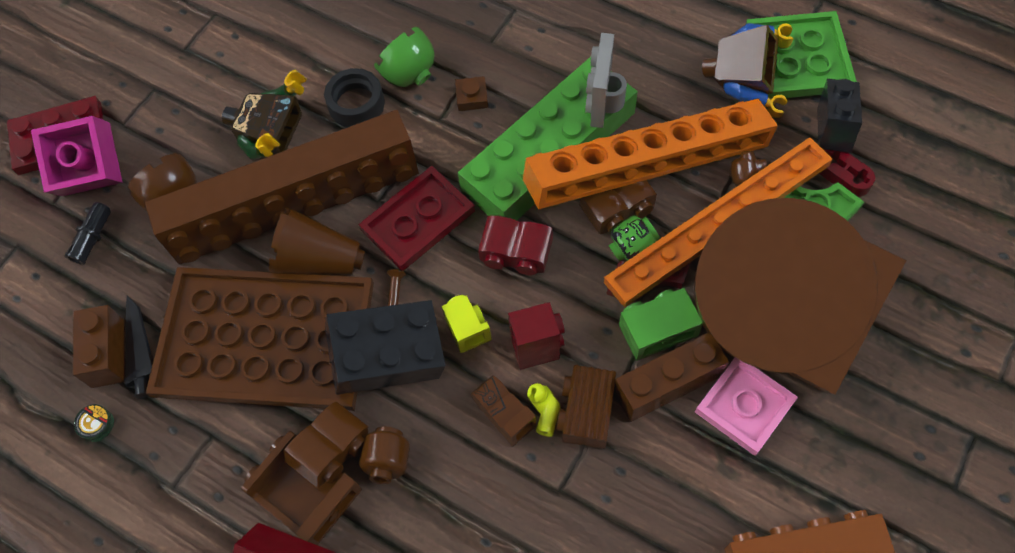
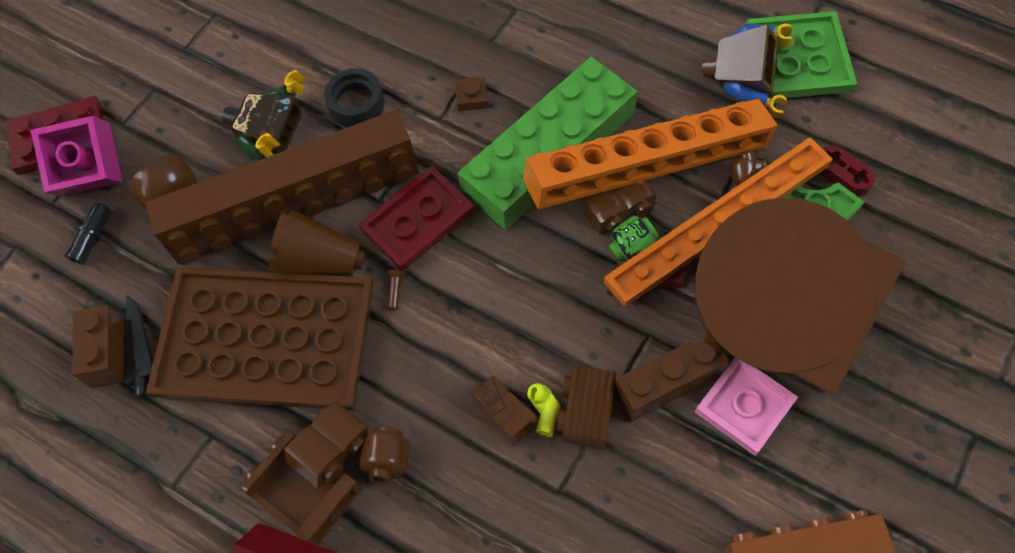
tile [74,404,114,442] -> none
black brick [325,300,446,395] -> none
bright green cylinder [374,27,435,87] -> none
neon yellow brick [442,295,492,353] -> none
dark red brick [478,216,553,276] -> none
dark red brick [508,302,565,370] -> none
light grey plate [585,33,627,128] -> none
bright green brick [619,287,703,361] -> none
black brick [817,78,862,153] -> none

